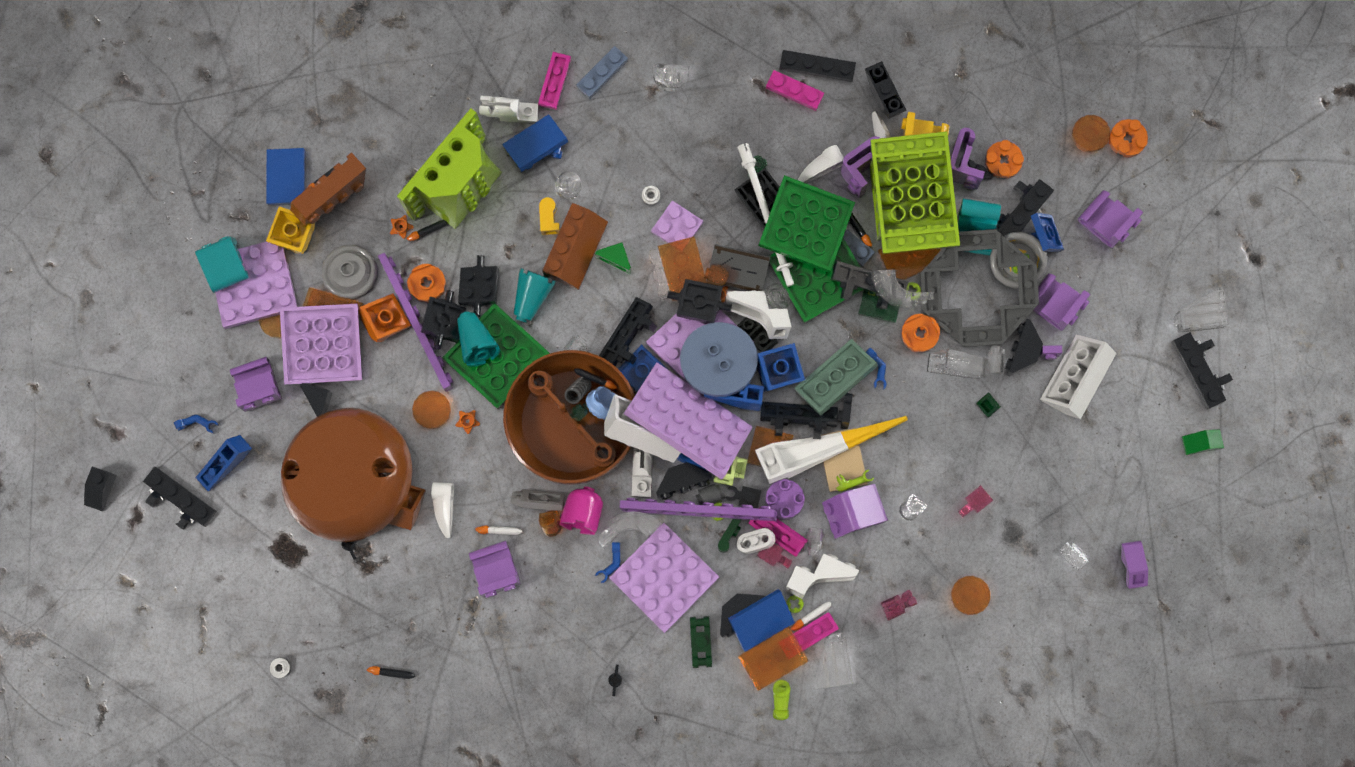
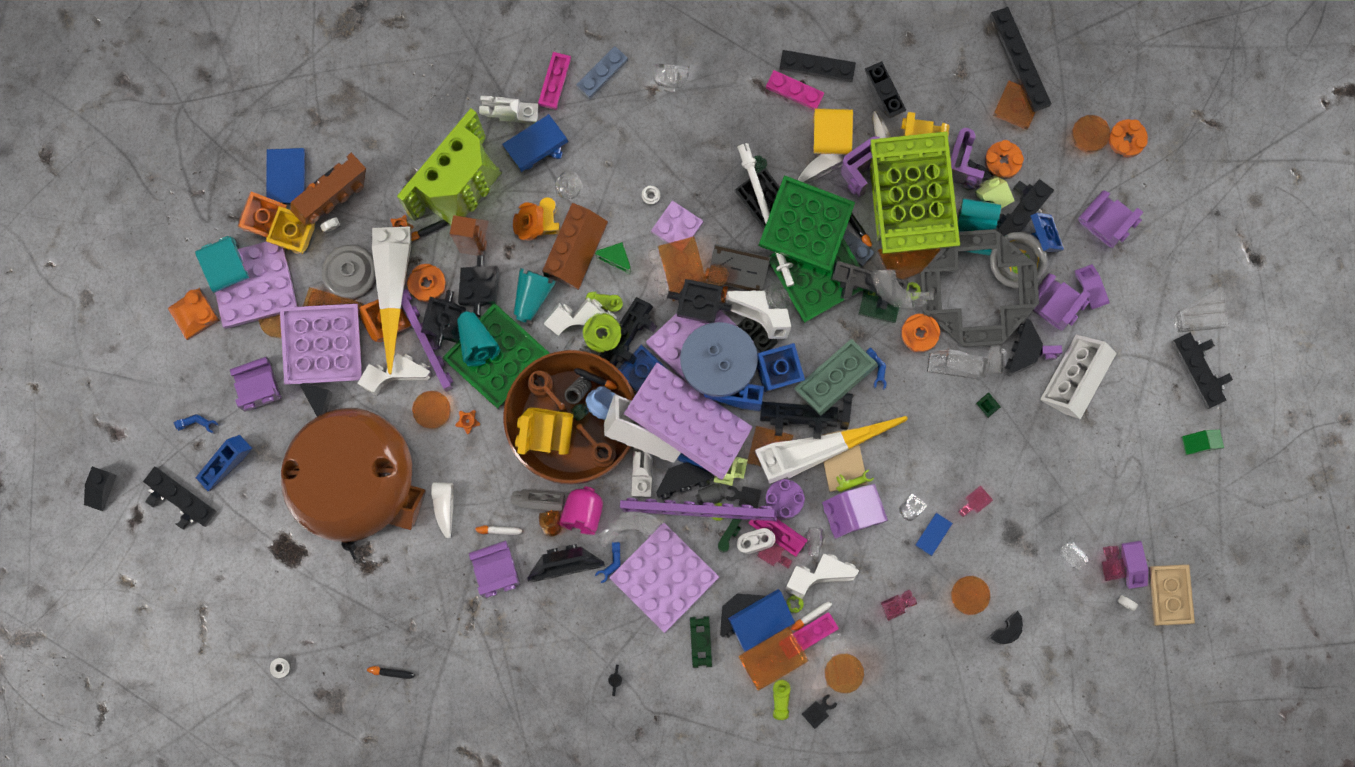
none -> orange slope [168,288,220,340]
none -> orange slope [237,191,287,238]
none -> white tile [320,218,340,233]
none -> white arch [357,353,433,396]
none -> white plate [372,226,411,375]
none -> dark orange wedge [450,215,489,256]
none -> orange plate [513,202,544,241]
none -> yellow piece [515,408,573,455]
none -> black wedge [527,544,606,583]
none -> white arch [544,298,617,336]
none -> lime plate [583,313,621,352]
none -> lime piece [585,291,623,312]
none -> black plate [802,694,837,729]
none -> yellow piece [813,109,853,155]
none -> clear orange tile [824,654,864,693]
none -> blue tile [915,513,953,556]
none -> yellowish green brick [975,176,1015,208]
none -> black cylinder [987,611,1023,645]
none -> black plate [990,7,1052,112]
none -> clear orange tile [993,81,1036,130]
none -> medium lavender slope [1075,264,1110,310]
none -> clear pink plate [1102,546,1126,581]
none -> white tile [1118,595,1138,611]
none -> tan tile [1149,565,1195,626]

